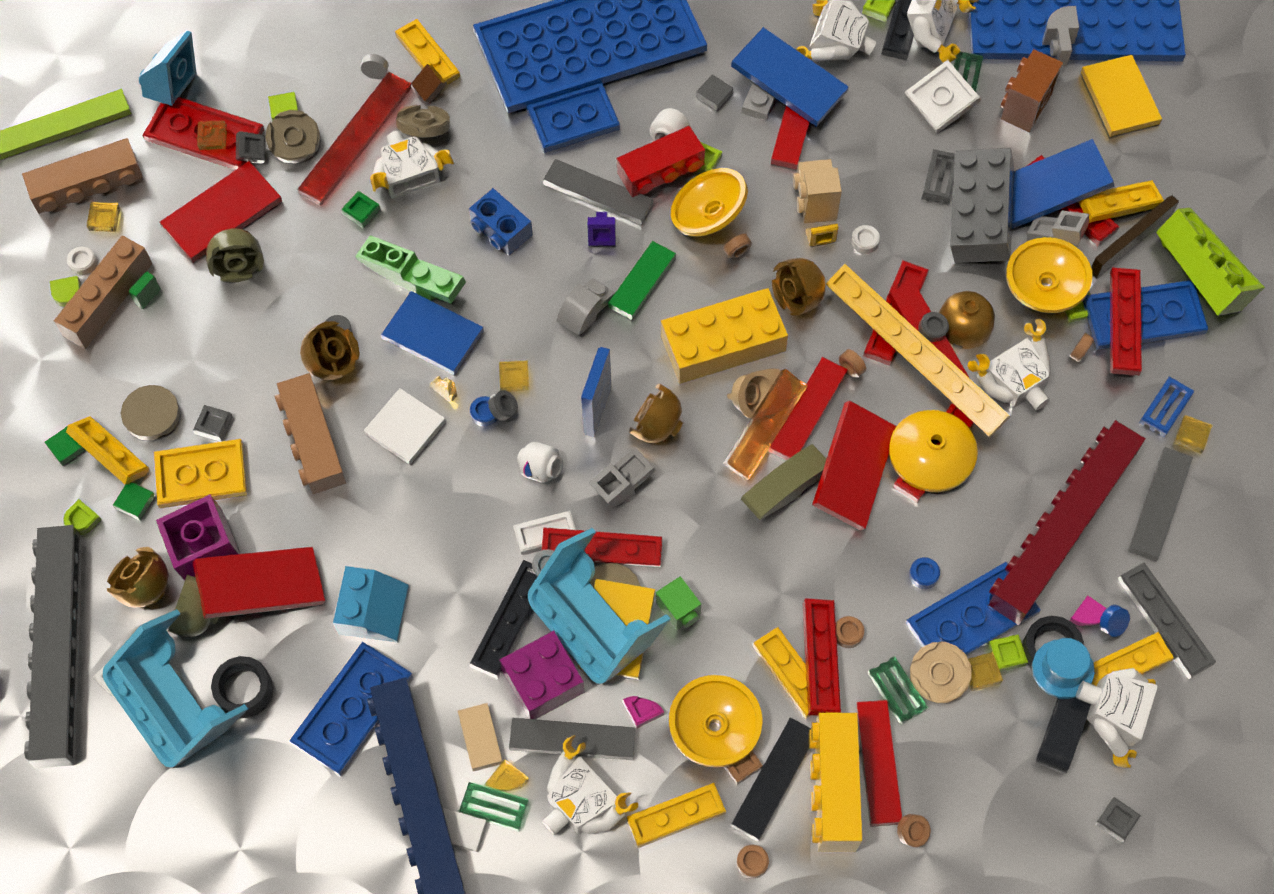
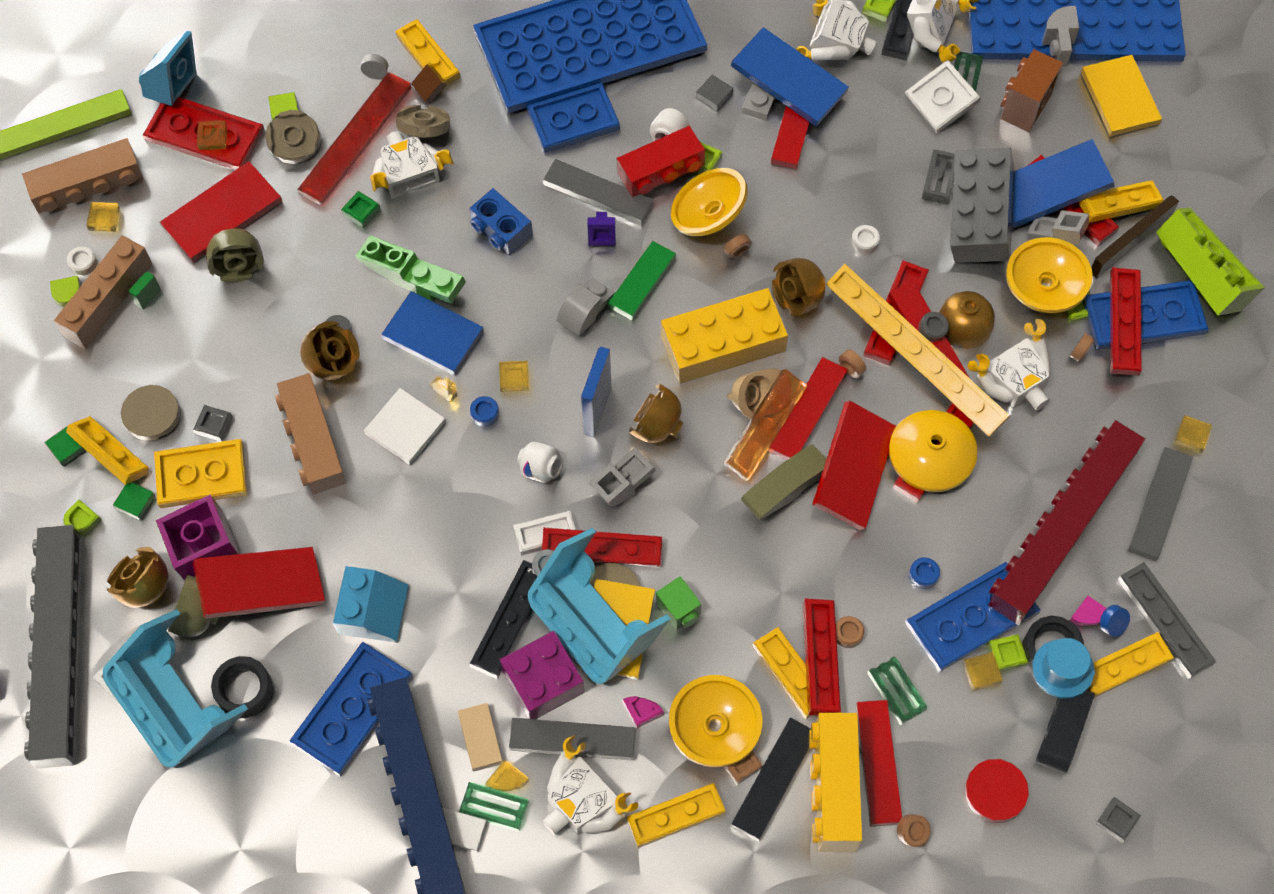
dark grey tile [236,131,265,164] -> none
dark grey tile [488,390,518,421] -> none
medium nougat tile [736,845,769,879] -> none
tan brick [793,159,842,224] -> none
yellow slope [805,224,839,247] -> none
tan tile [910,642,972,703] -> none
white torso [1076,668,1158,768] -> none
blue tile [1139,376,1194,438] -> none
none -> red tile [964,759,1029,823]

